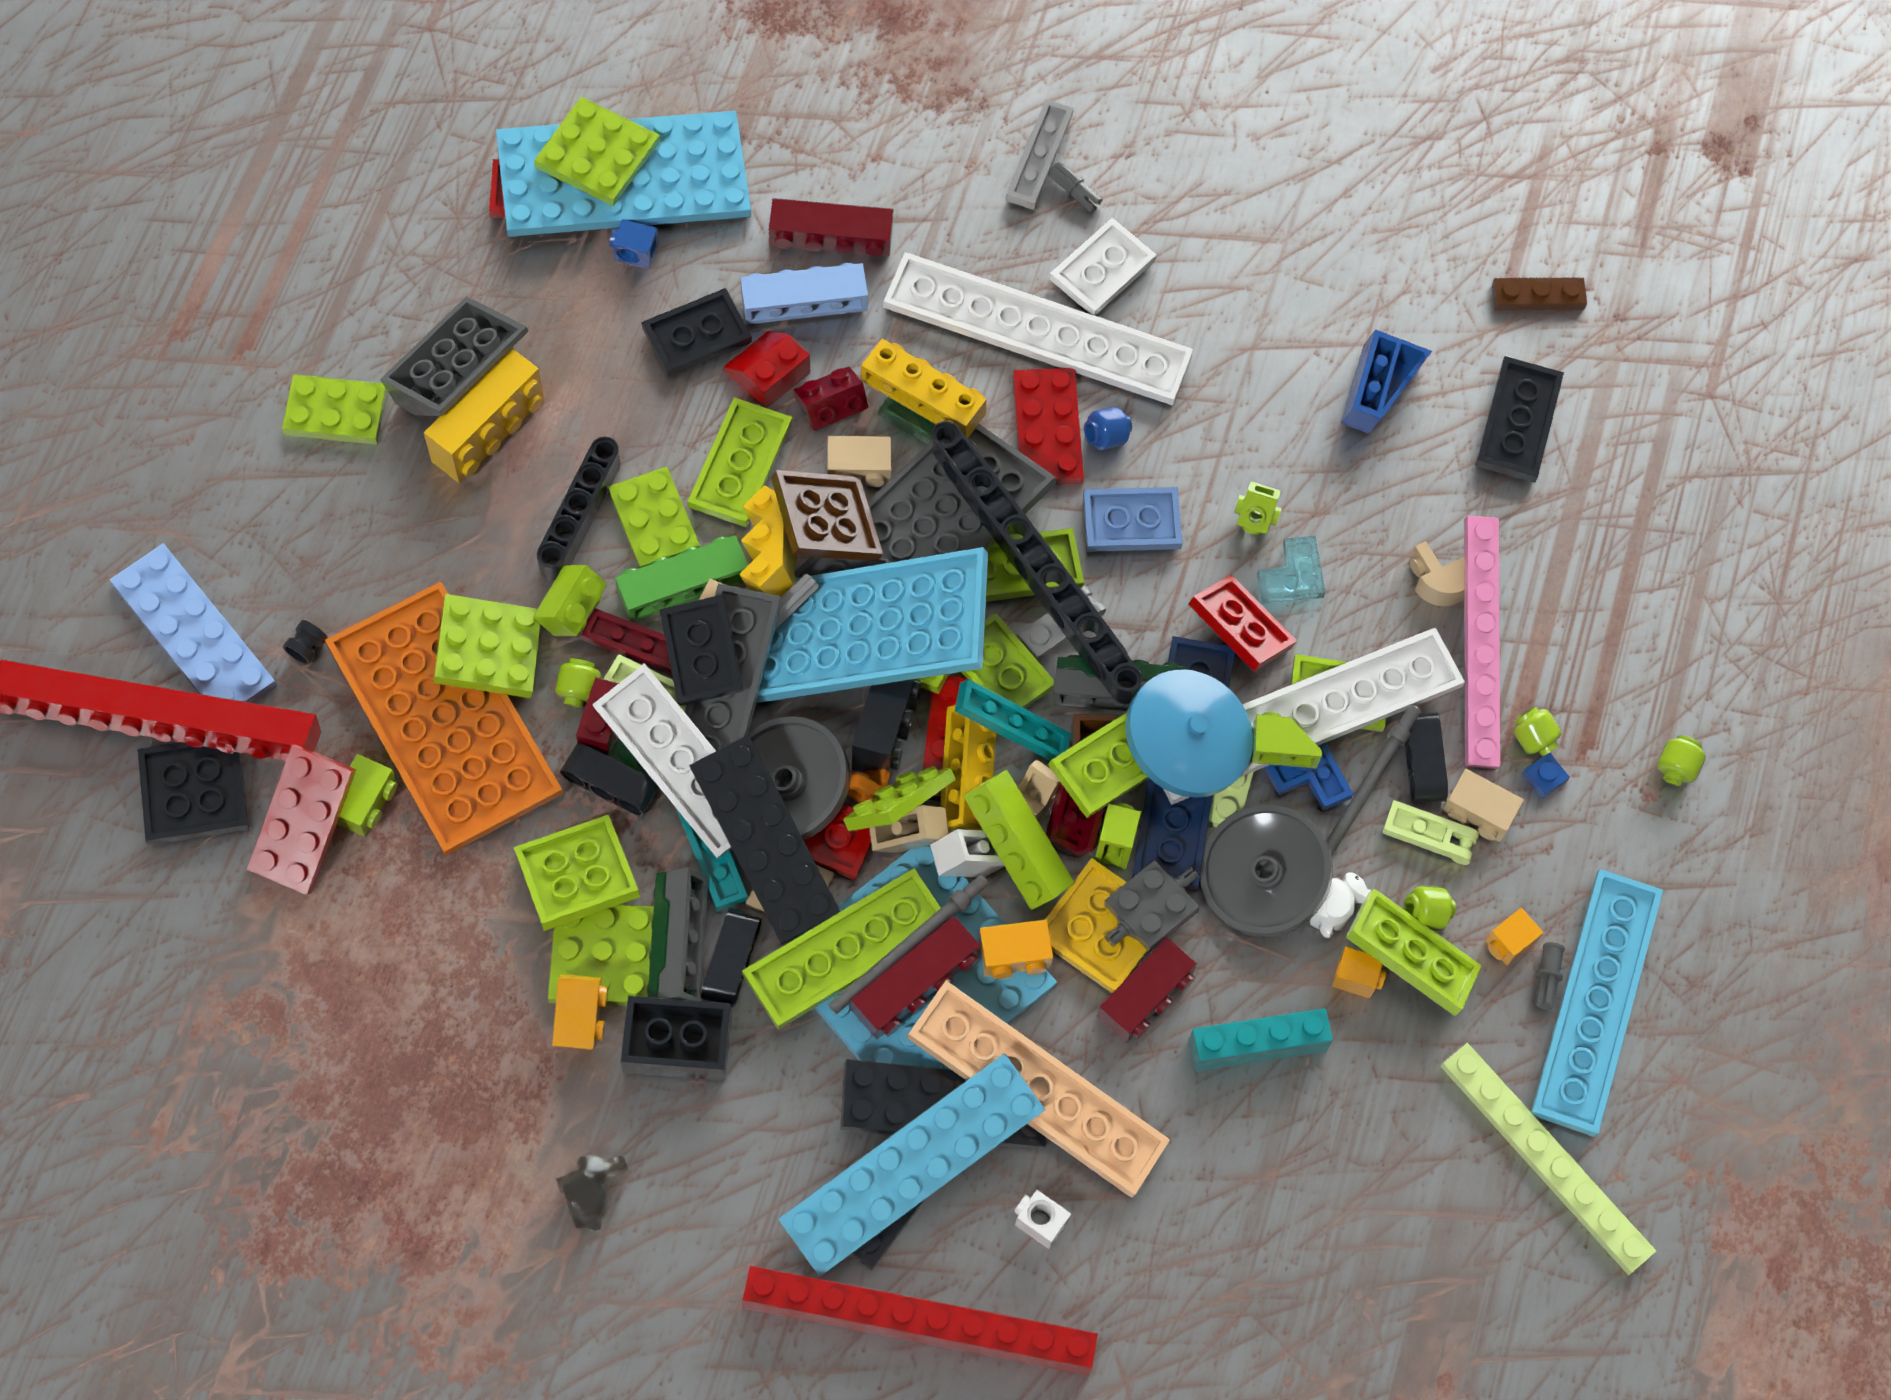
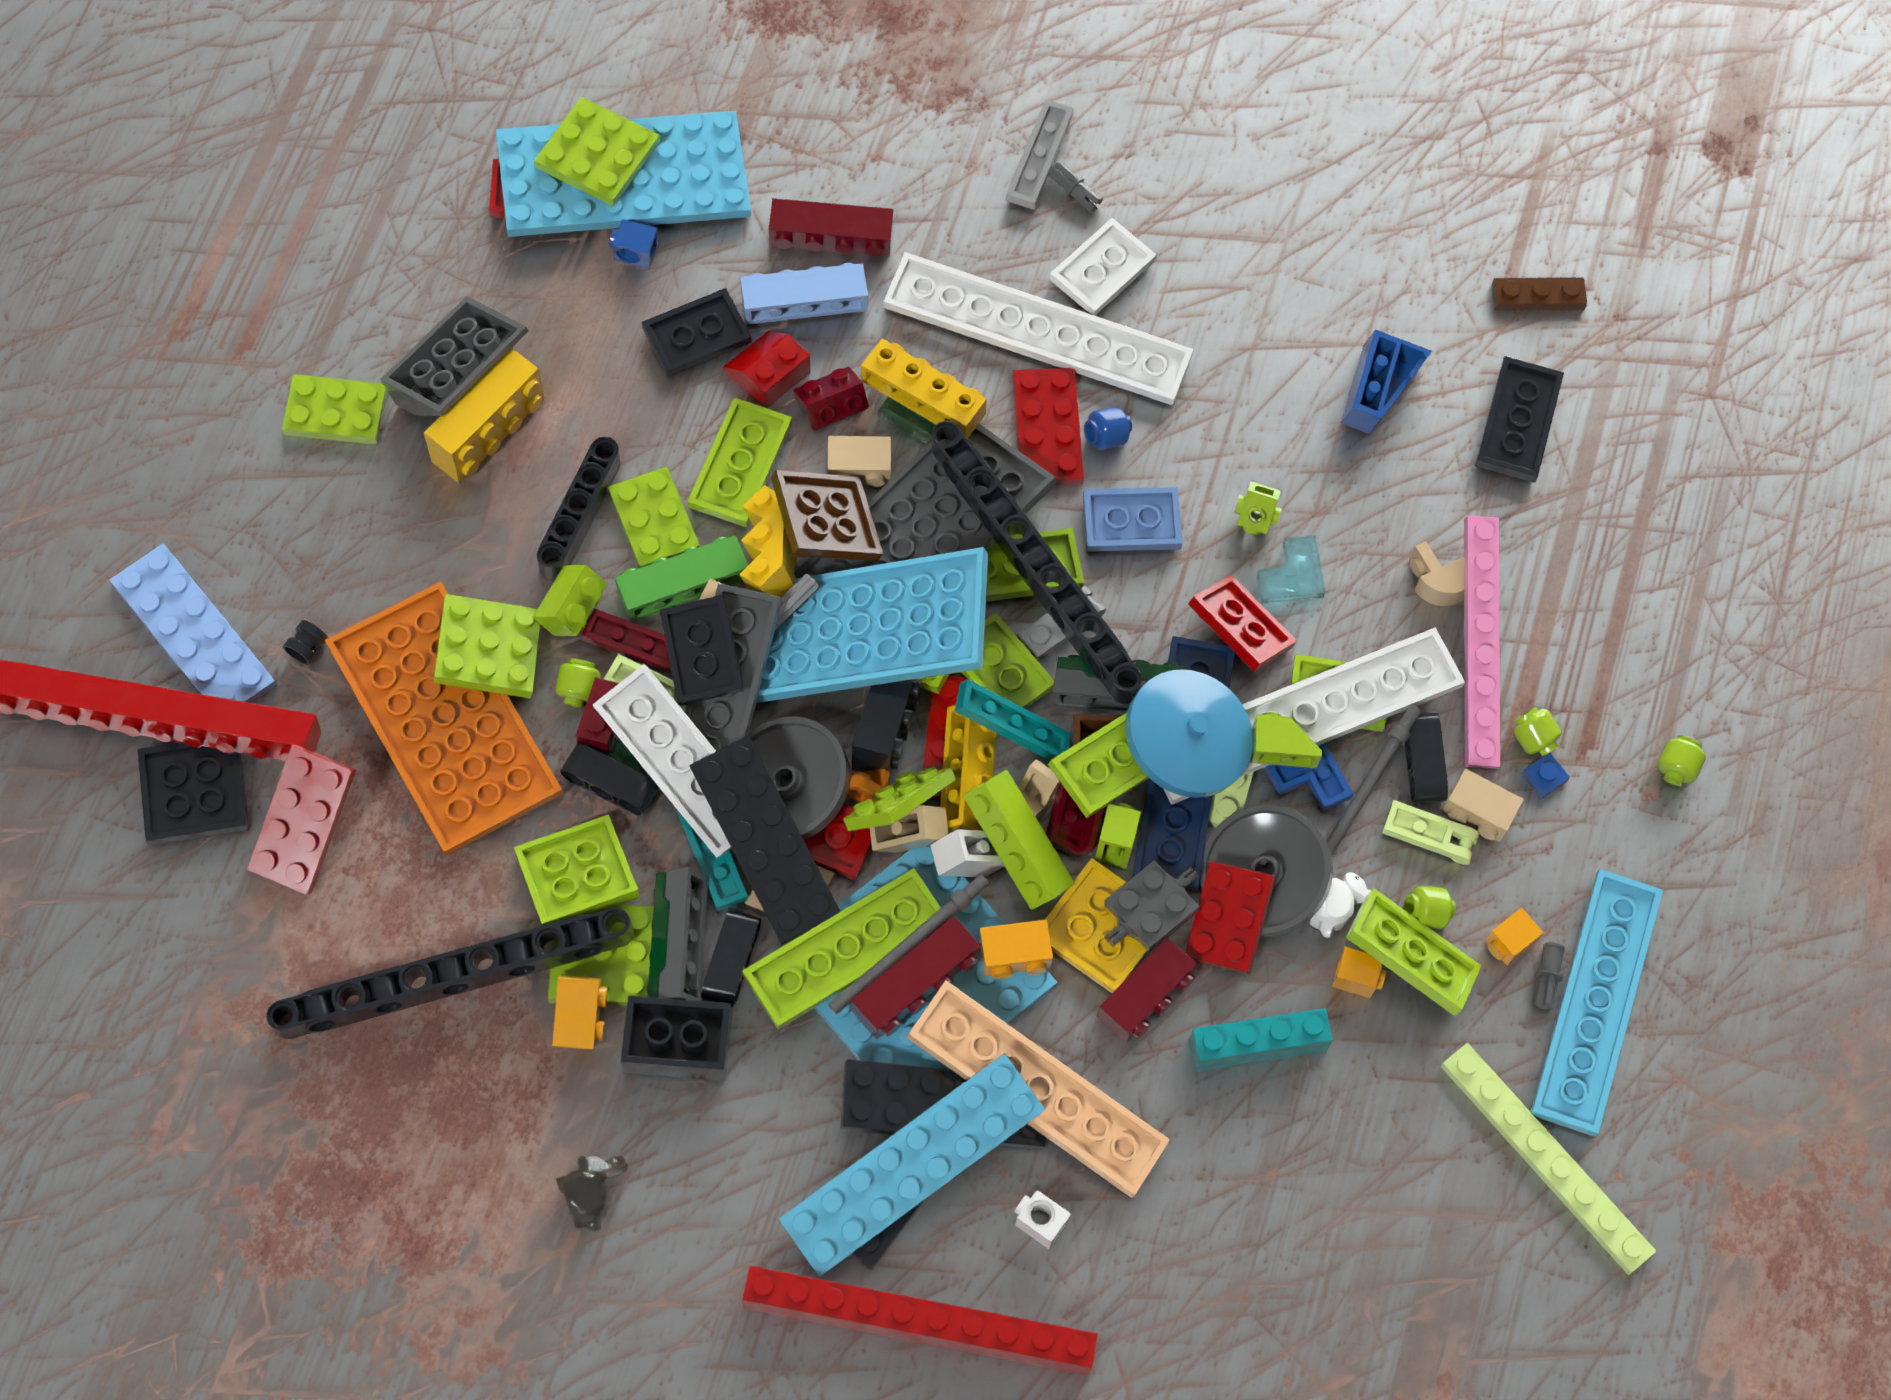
lime brick [337,754,397,837] -> none
none -> black beam [266,908,634,1039]
none -> red plate [1185,861,1276,974]

